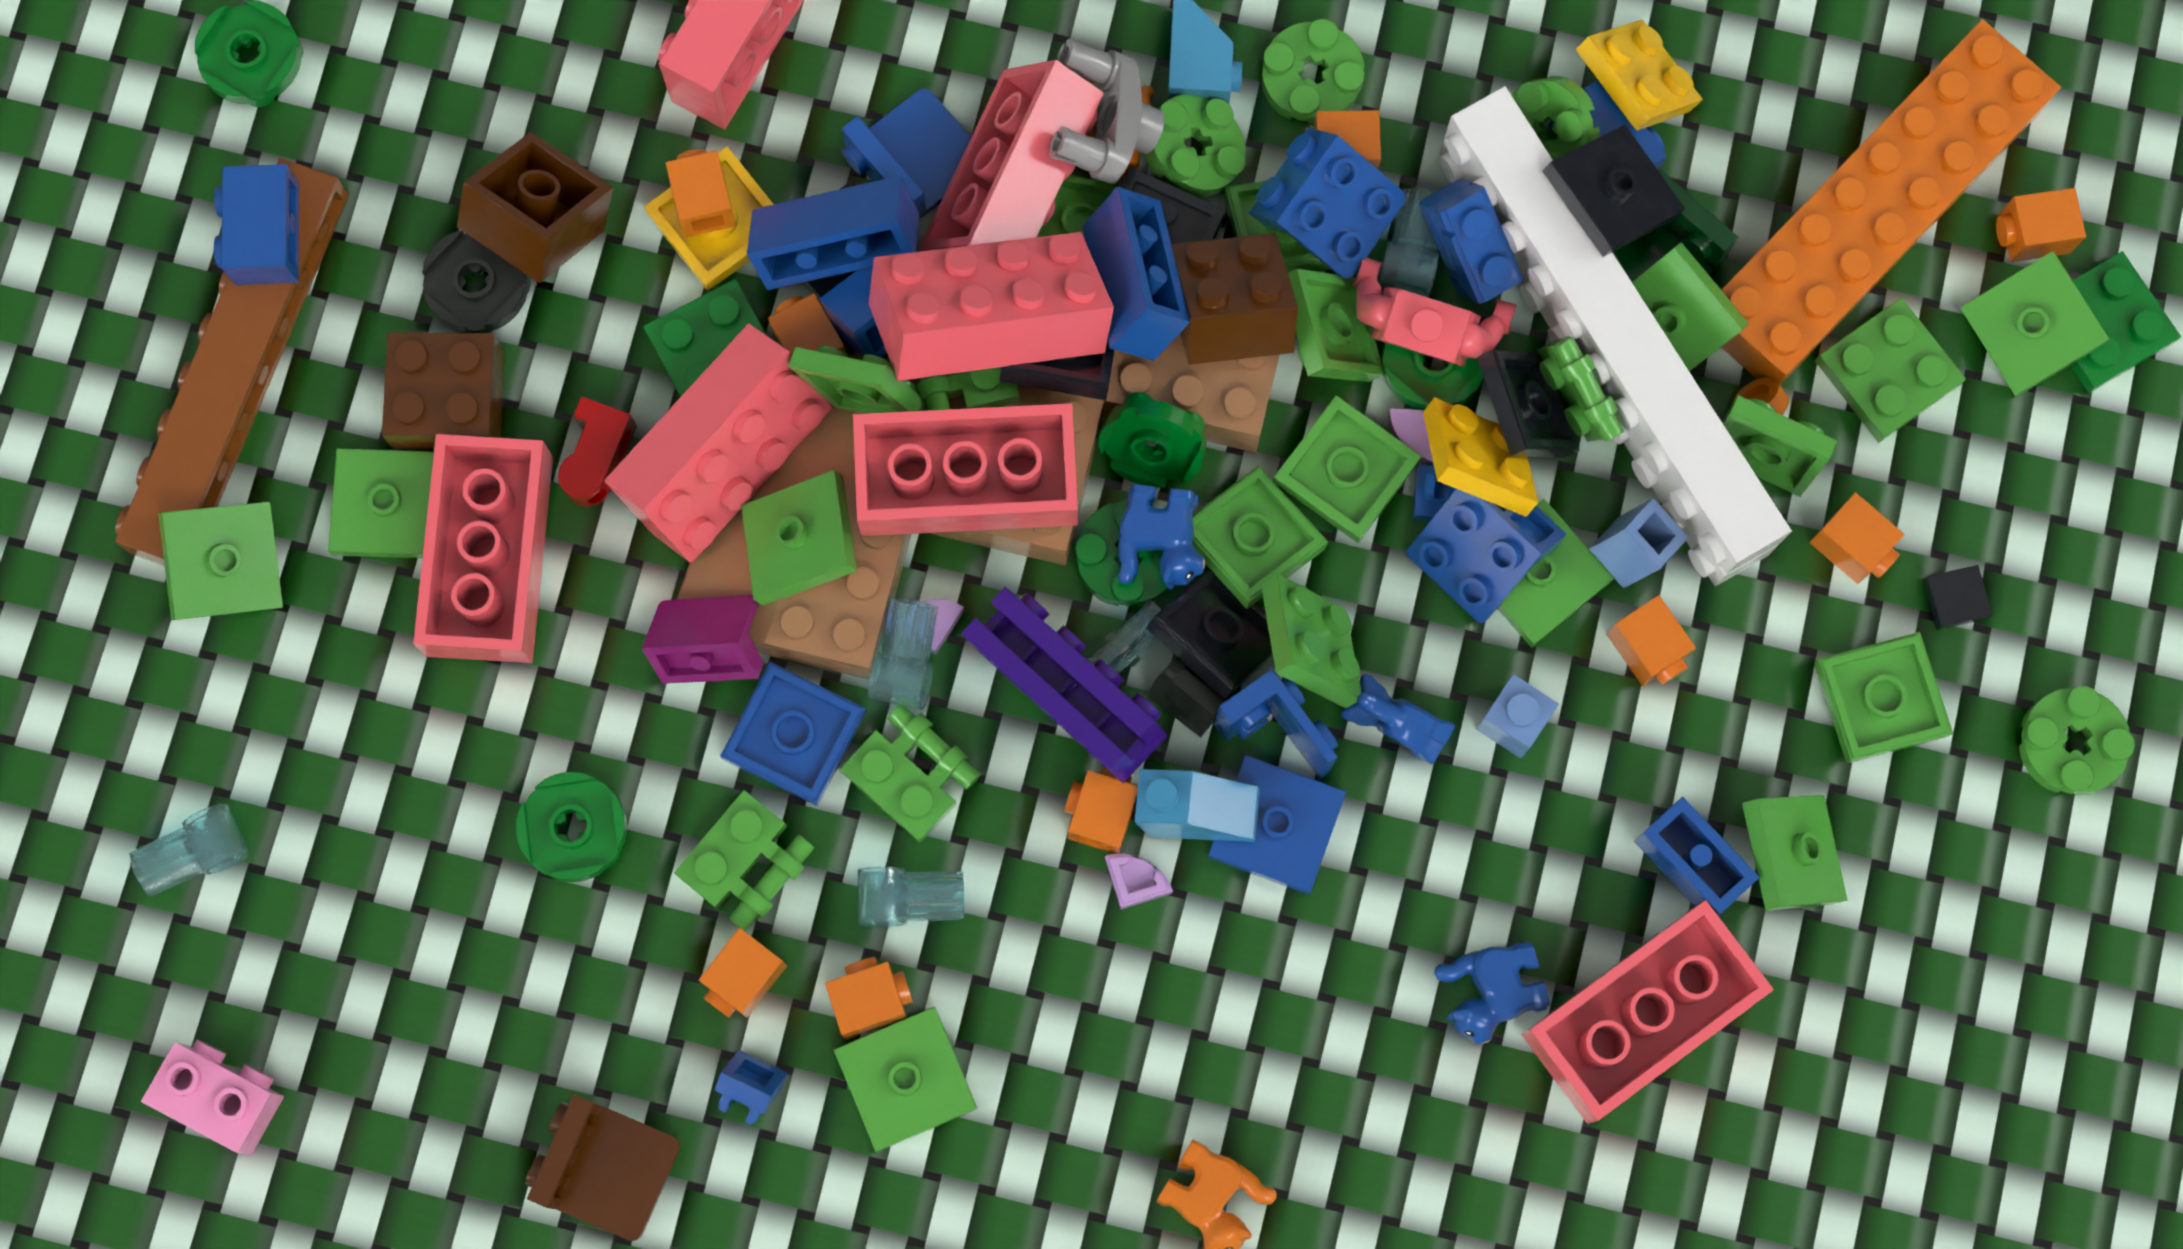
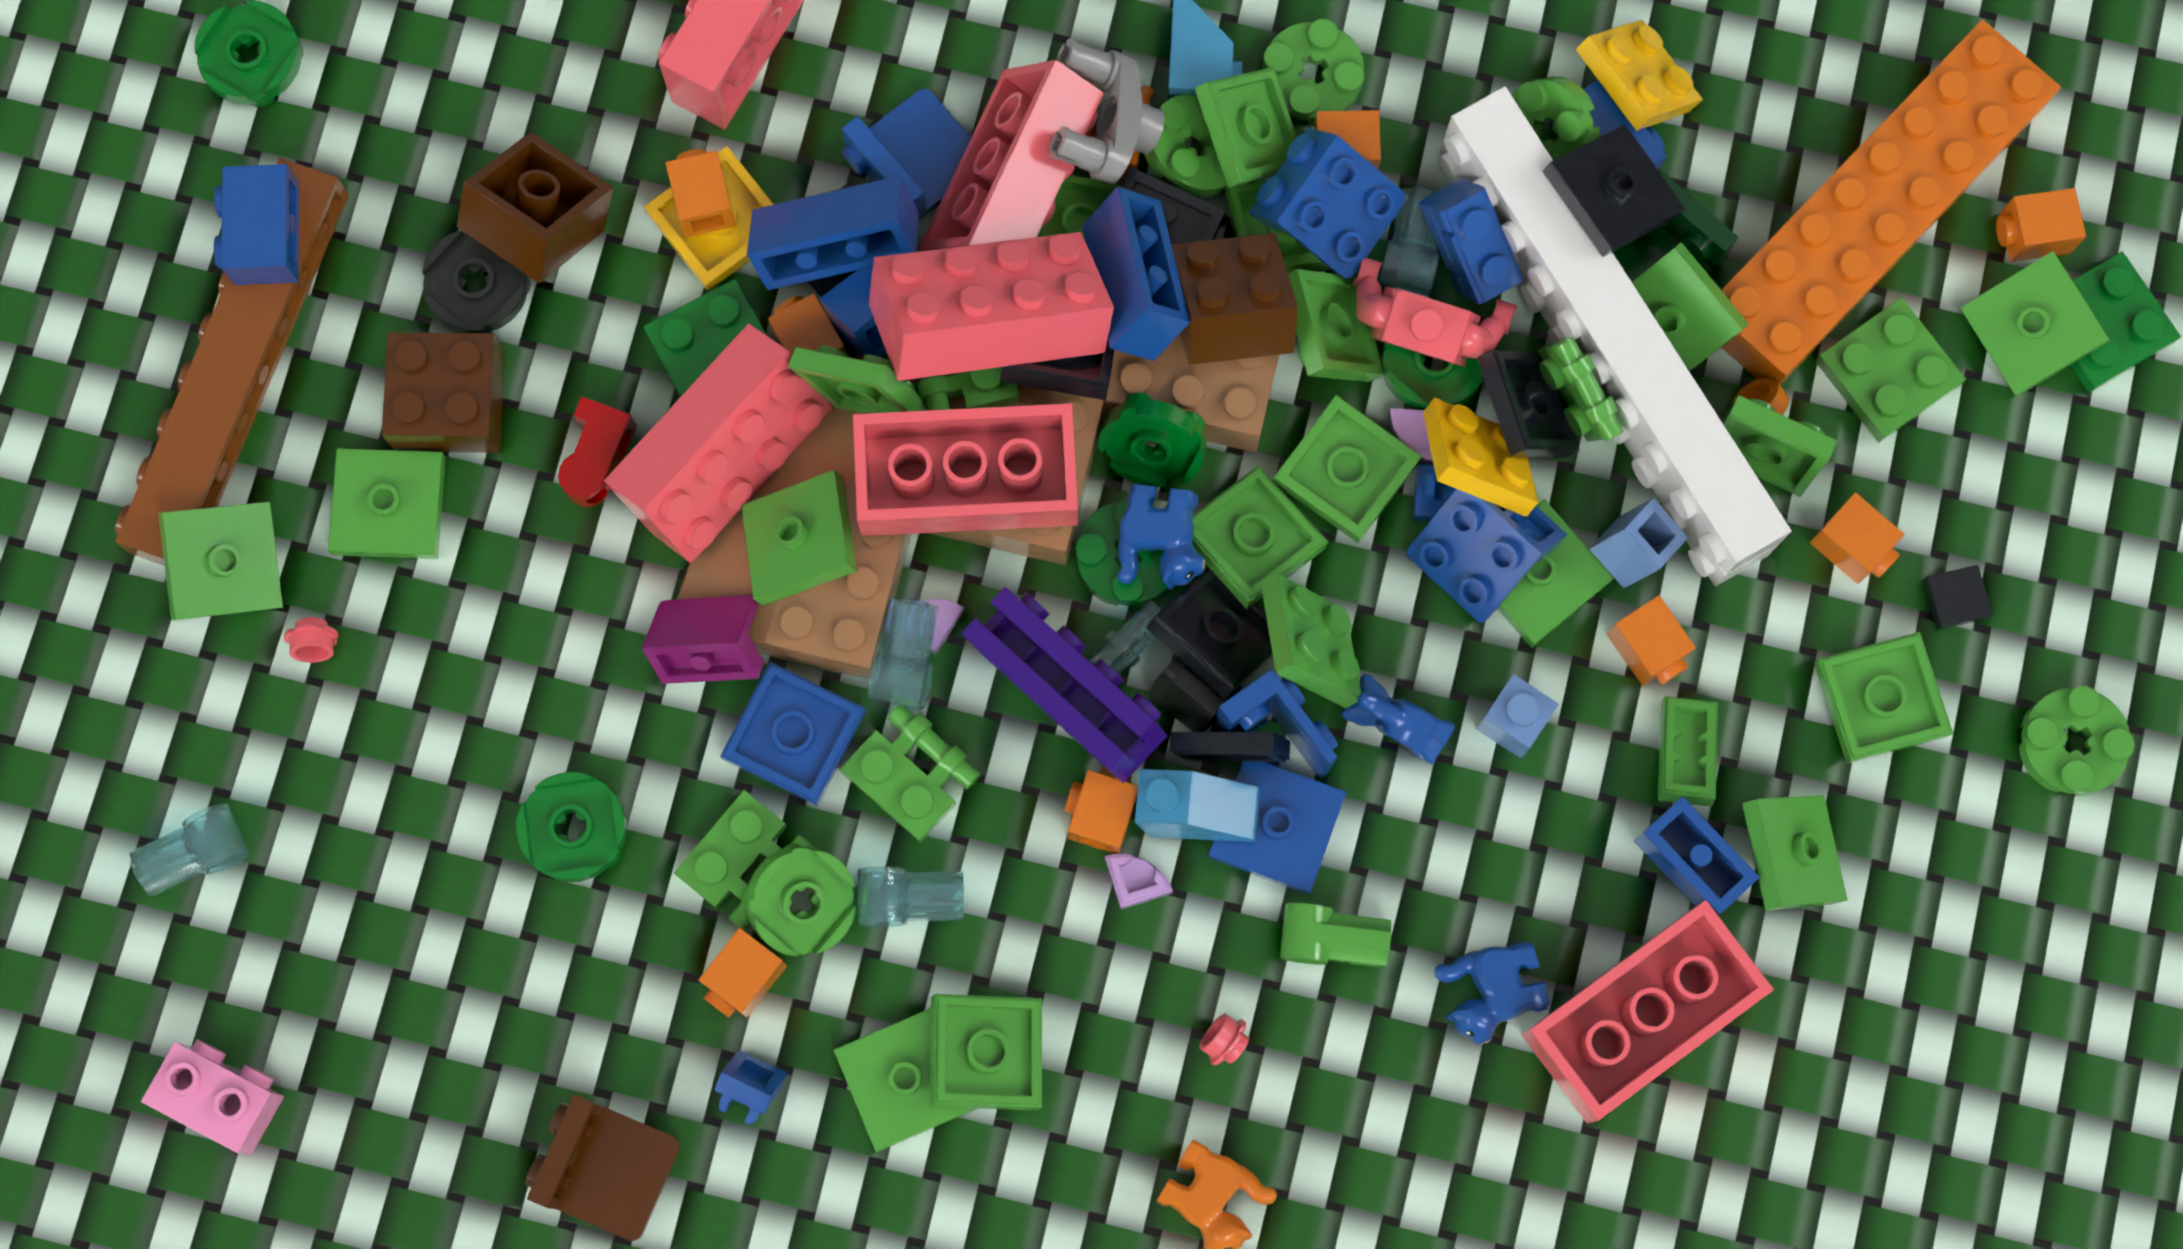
coral brick [413,434,553,663] -> none
orange brick [825,957,913,1039] -> none
none -> coral plate [284,617,338,663]
none -> bright green plate [743,844,856,956]
none -> bright green plate [930,994,1042,1111]
none -> black tile [1169,732,1290,762]
none -> bright green plate [1194,67,1297,188]
none -> coral plate [1199,1013,1249,1065]
none -> bright green piece [1280,903,1391,968]
none -> bright green plate [1658,696,1718,807]

